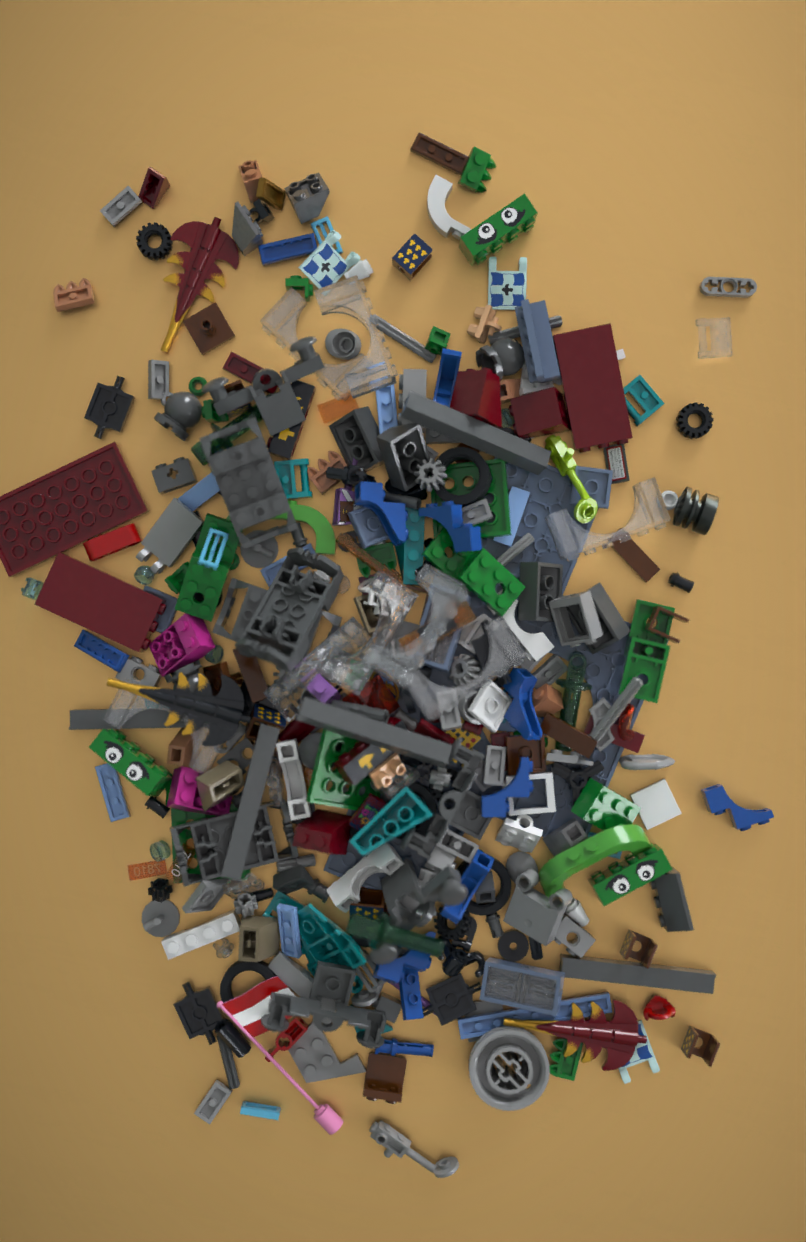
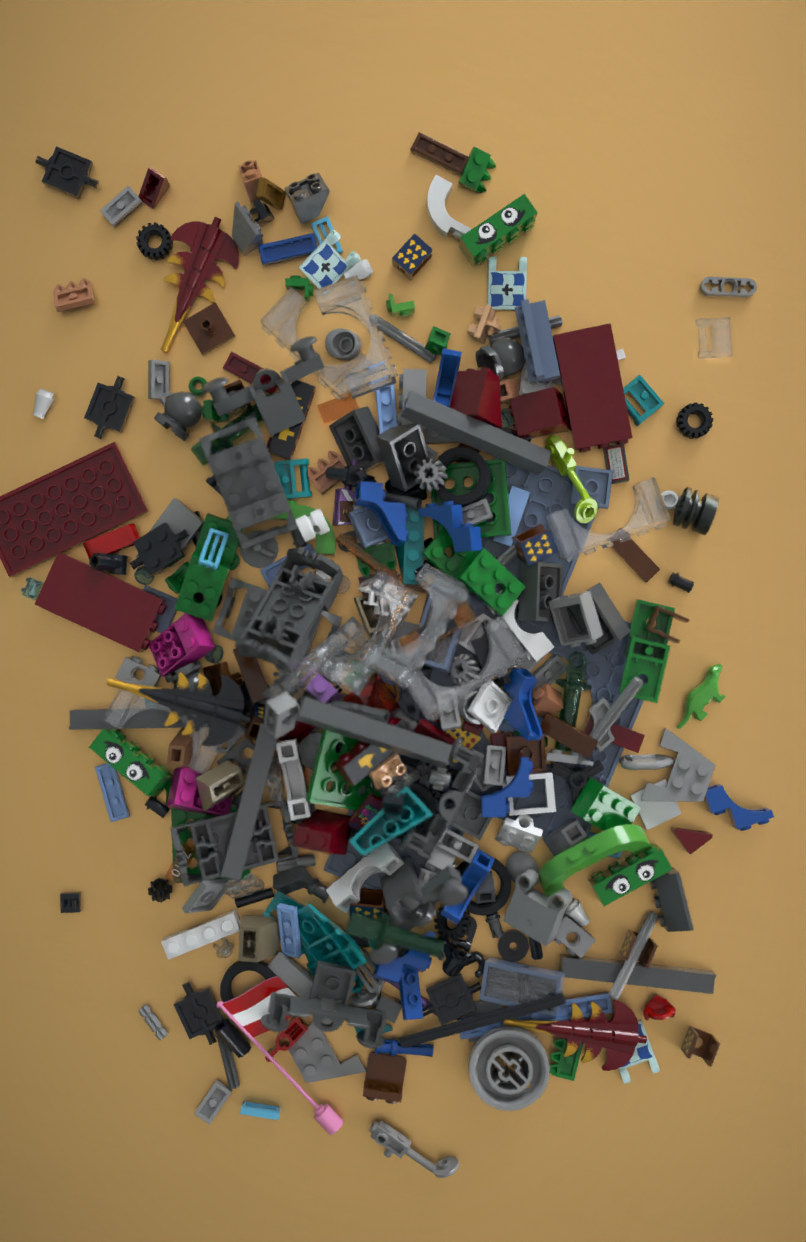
blue plate [74,629,129,672] -> none
clear orange sticker [127,859,167,881] -> none
light grey shield [141,899,180,937] -> none
clear light blue tile [150,841,171,862] -> none
dark grey brick [151,457,198,494] -> none
light blue tile [178,472,220,511] -> none
light grey gear [234,892,258,918] -> none
clear red arm [619,703,635,741] -> none
none -> white cone [33,389,54,419]
none -> black plate [35,146,99,198]
none -> black tile [60,892,82,913]
none -> black piece [89,553,128,575]
none -> black plate [130,523,189,576]
none -> light grey axle [139,1004,168,1040]
none -> light grey brick [263,692,298,739]
none -> white wheel [295,508,330,542]
none -> black tile [382,791,405,816]
none -> bright green bracket [386,294,415,317]
none -> black axle [400,993,566,1048]
none -> piece [512,524,558,566]
none -> light grey axle [609,912,659,1000]
none -> light grey wing [641,728,716,802]
none -> dark red slope [671,827,713,854]
none -> bright green animal [677,664,726,729]

